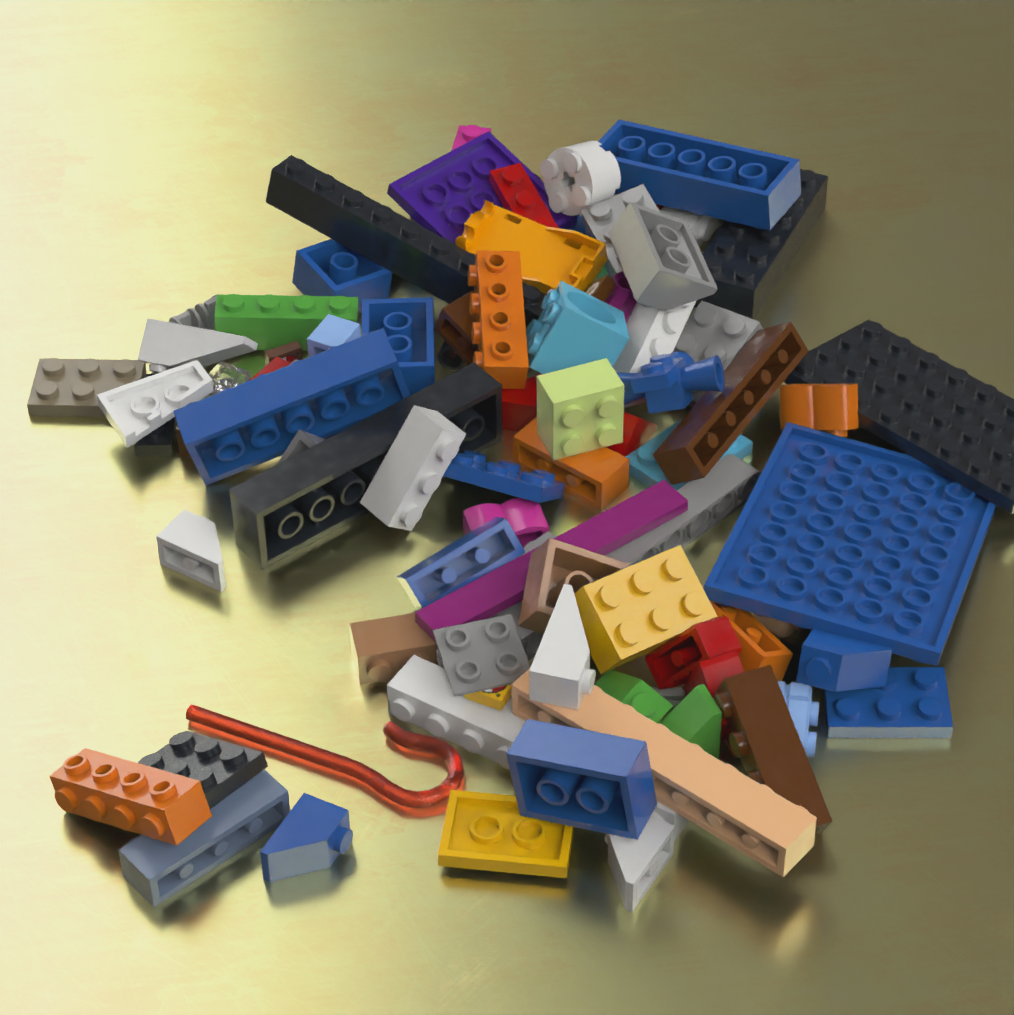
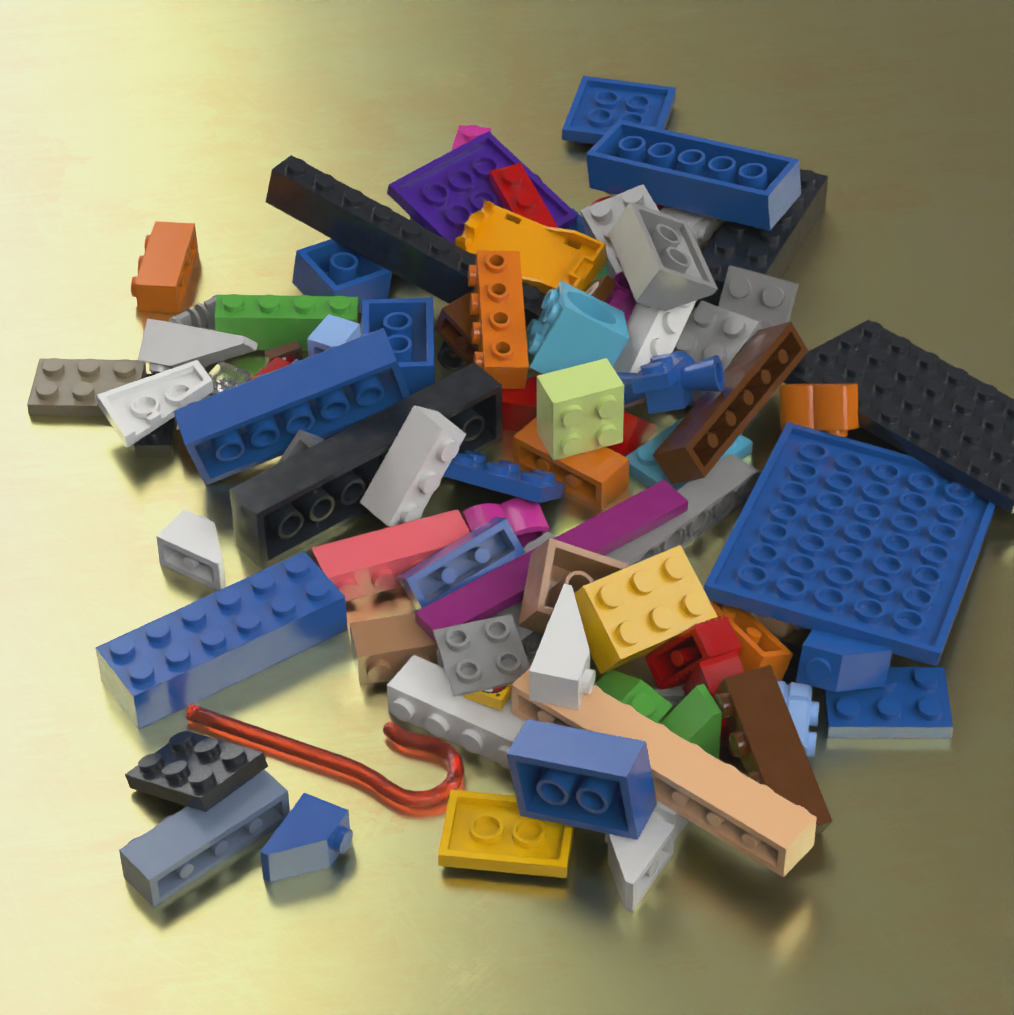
orange brick [49,748,212,846] -> none
white brick [540,141,621,216] -> none
none -> blue brick [95,551,348,730]
none -> orange brick [131,221,198,314]
none -> coral brick [312,509,470,601]
none -> blue plate [562,76,676,144]
none -> light grey plate [718,266,799,329]

